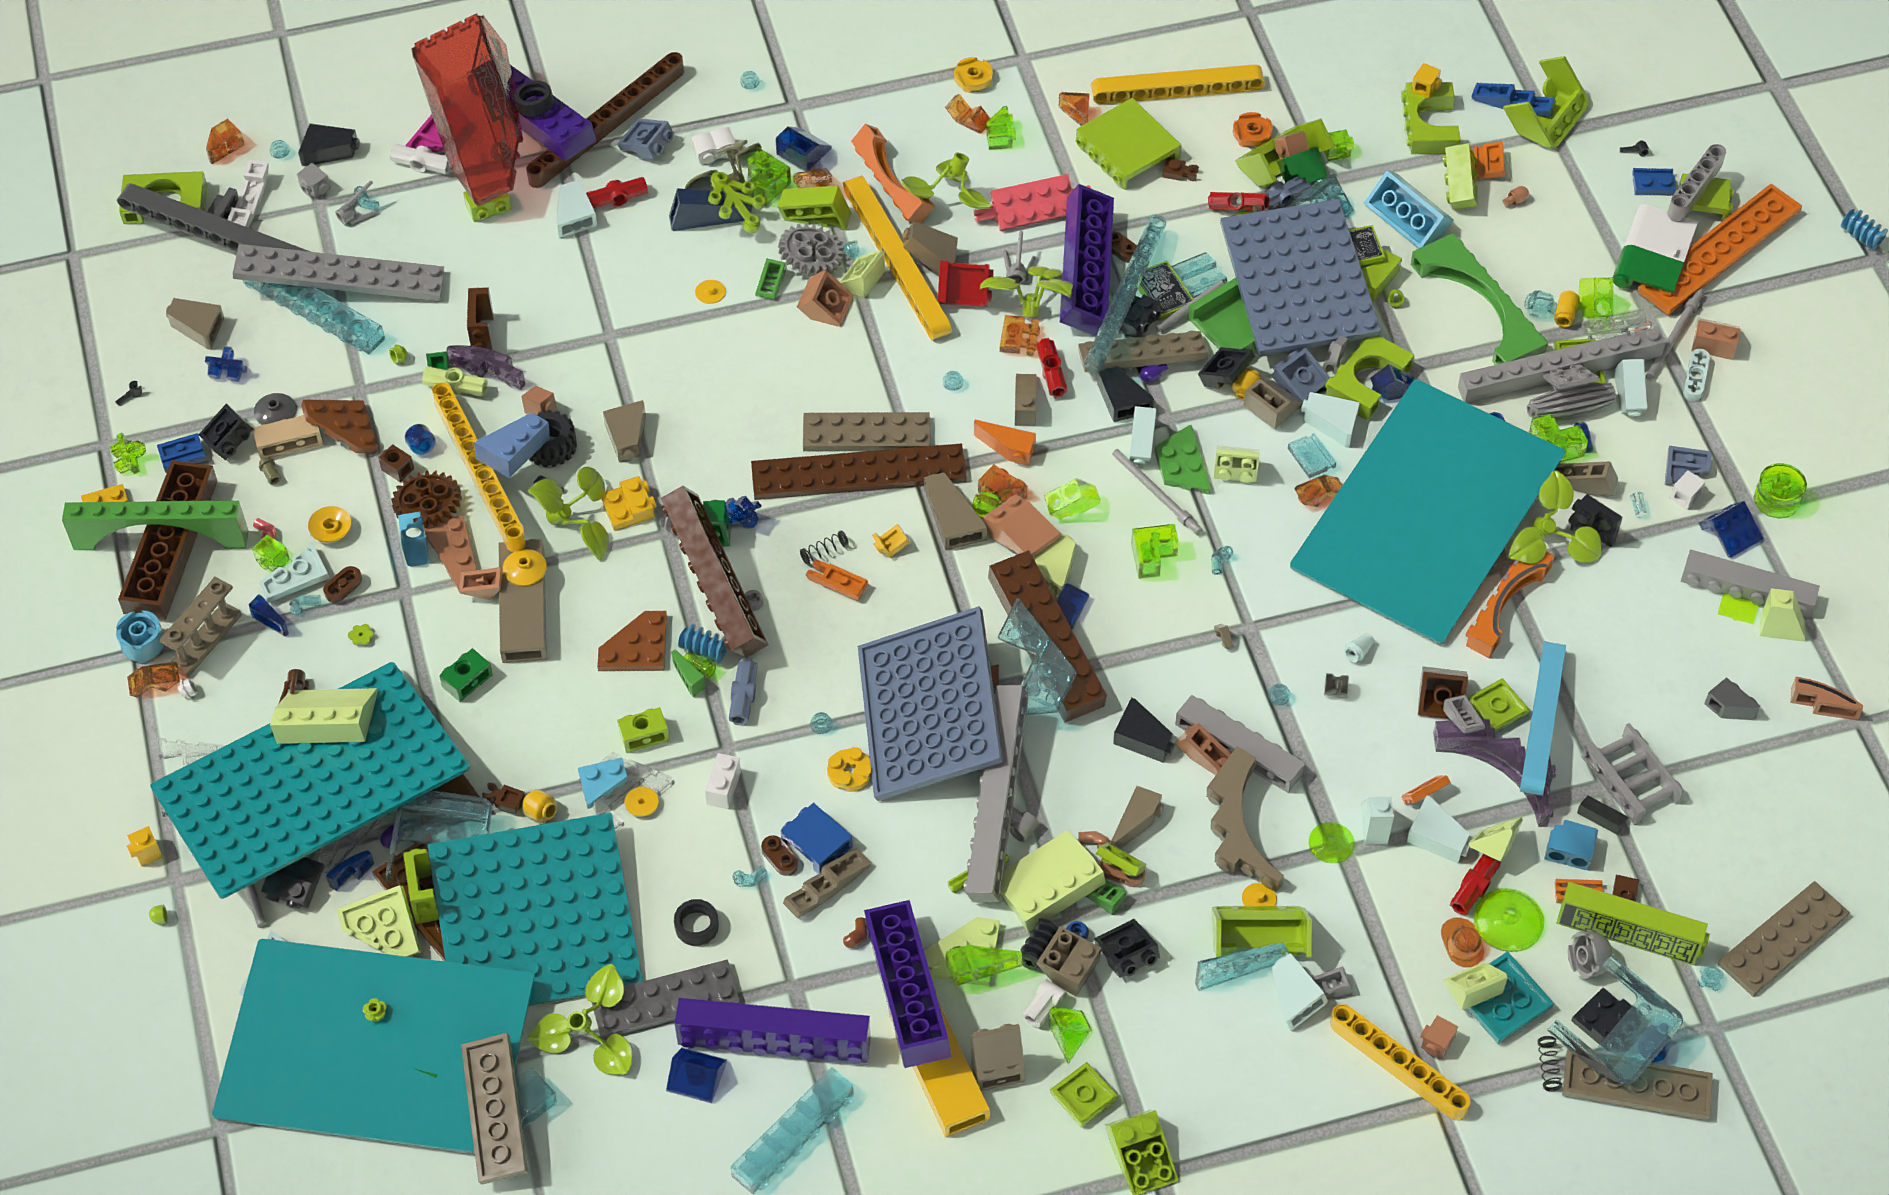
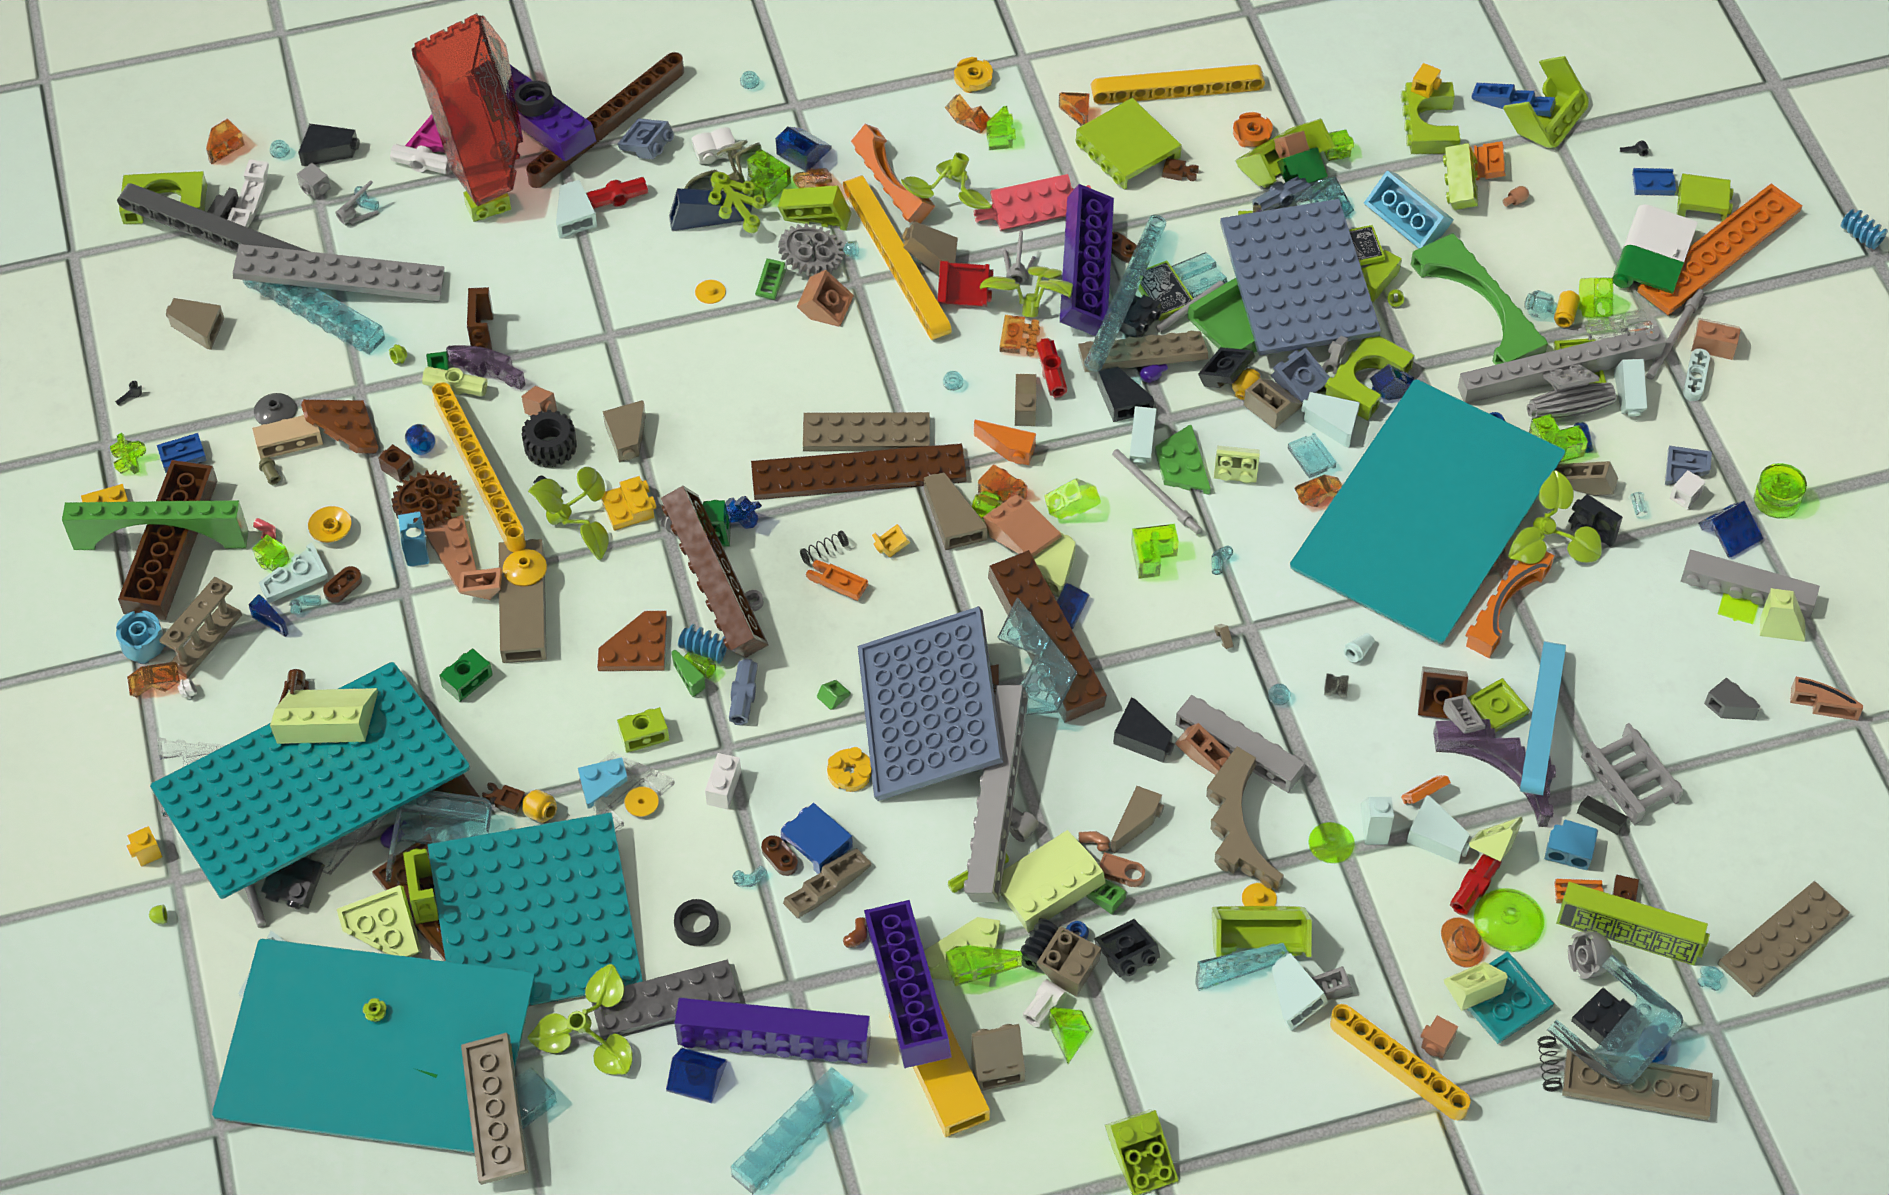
black plate [198,403,254,461] -> none
clear blue hips [205,346,248,382] -> none
clear blue slope [326,850,374,891] -> none
lime plant [348,624,374,645] -> none
medium blue wedge [474,412,550,478] -> none
clear light blue plate [810,712,833,734] -> none
yellowish green slope [839,250,885,298] -> none
lime plate [1050,1062,1118,1127] -> none
lime plate [1096,842,1147,876] -> none
red piece [1208,192,1270,211] -> none
light grey beam [1667,144,1726,221] -> none
none -> bright green slope [817,680,851,710]

